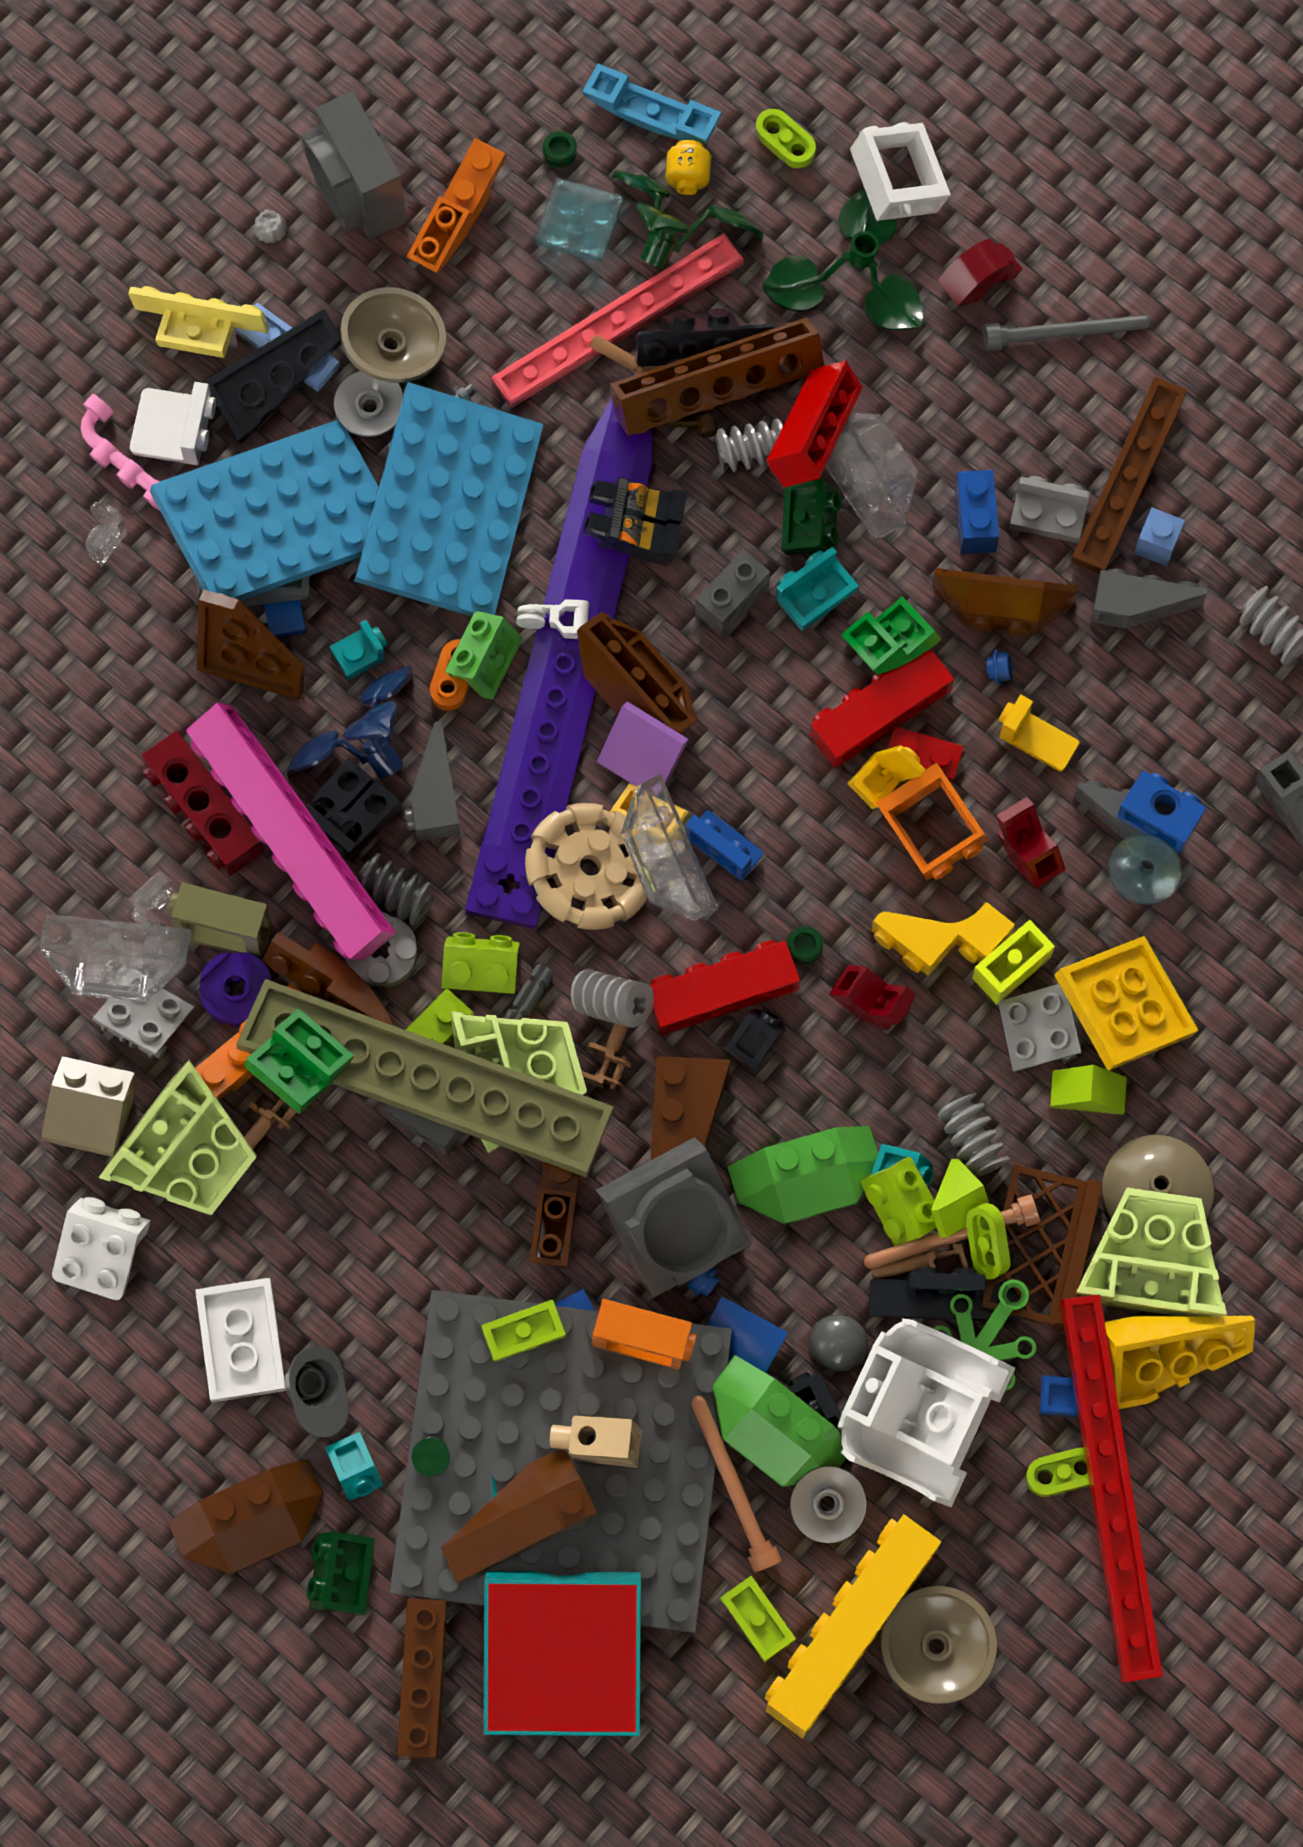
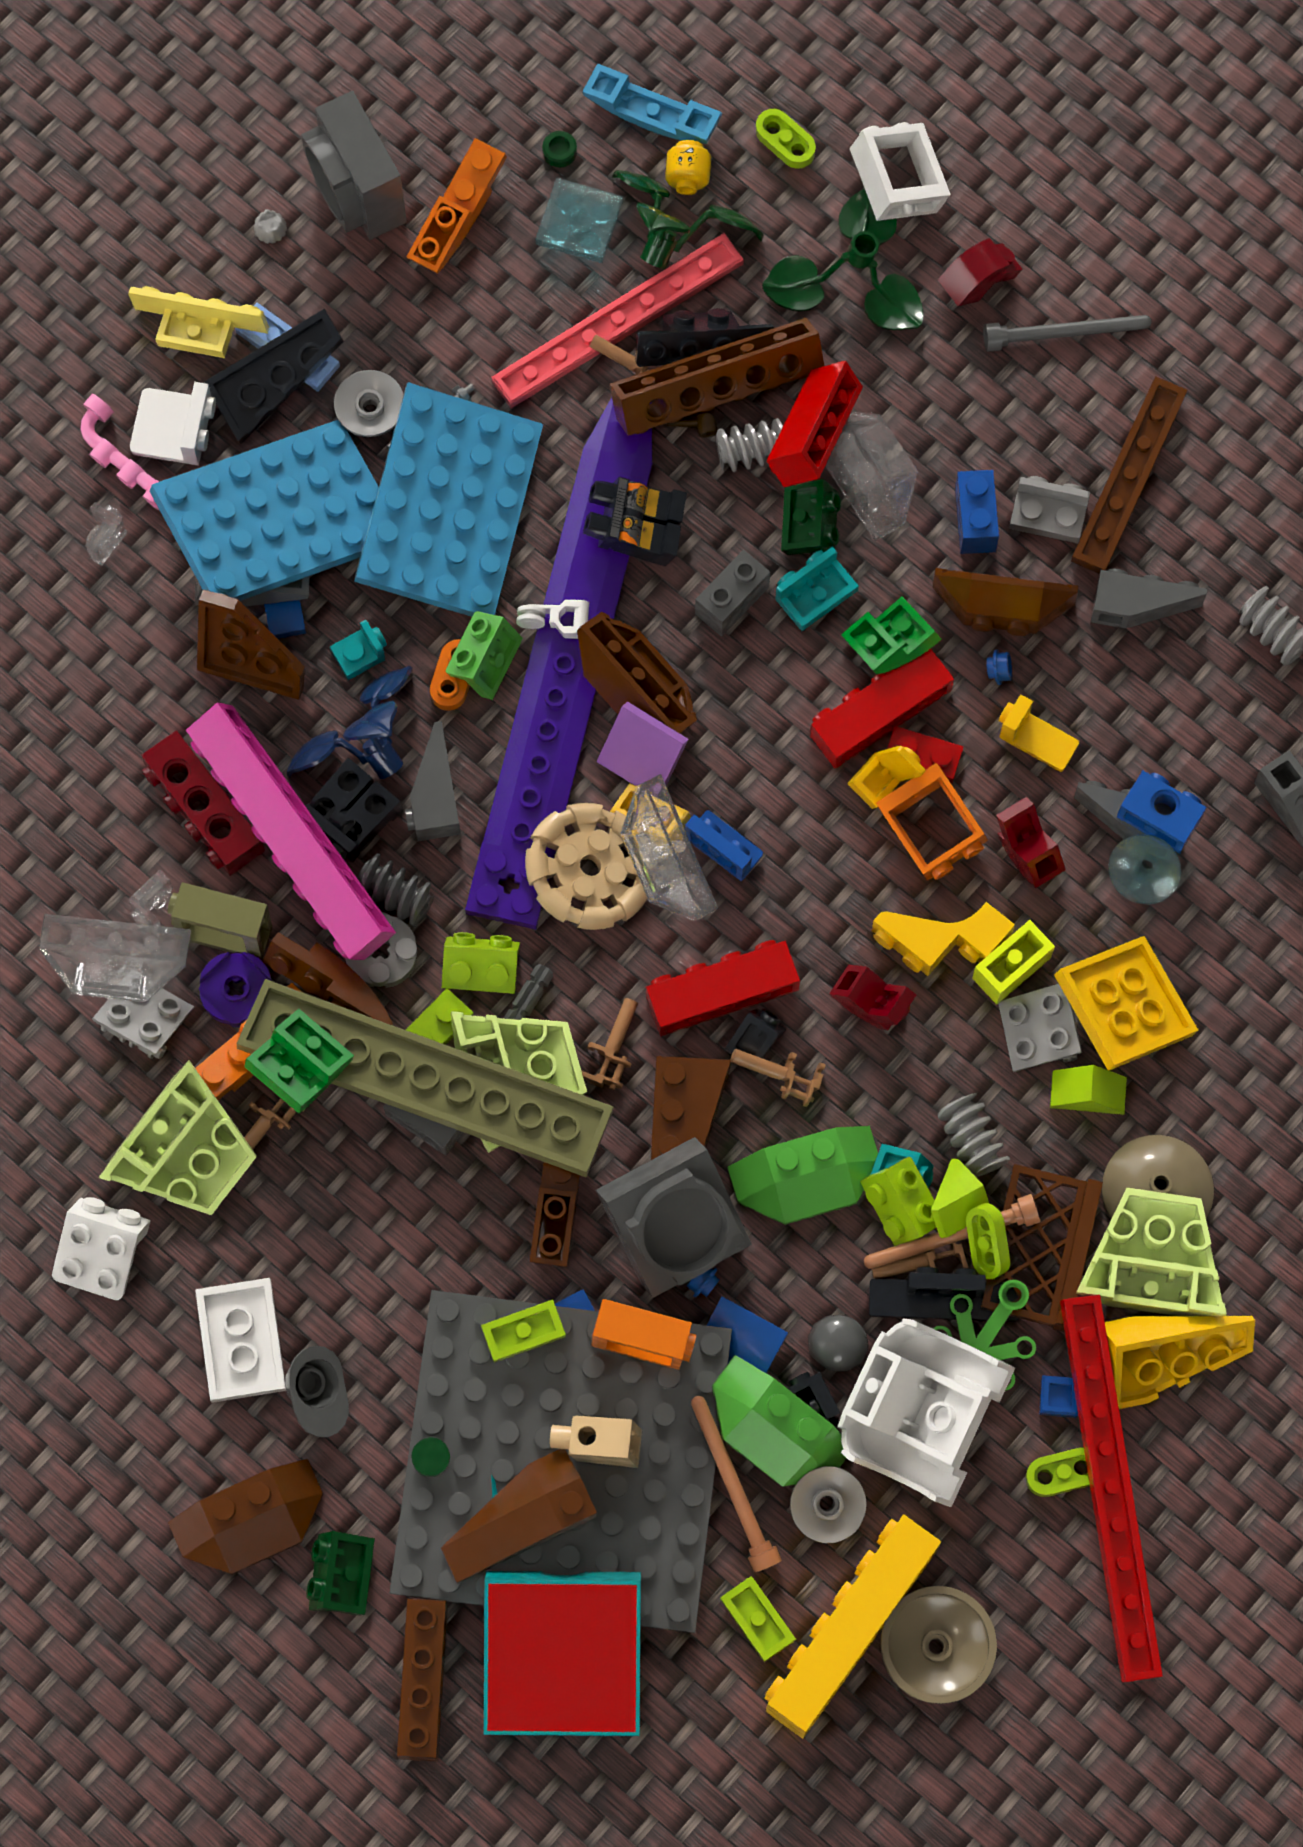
dark tan slope [41,1056,135,1157] -> none
teal bracket [325,1432,383,1501] -> none
dark tan dish [340,287,446,383] -> none
light grey piece [571,969,654,1028] -> none
dark green tile [787,926,823,965] -> none
medium blue brick [1134,507,1185,566] -> none
none -> medium nougat piece [730,1049,825,1107]

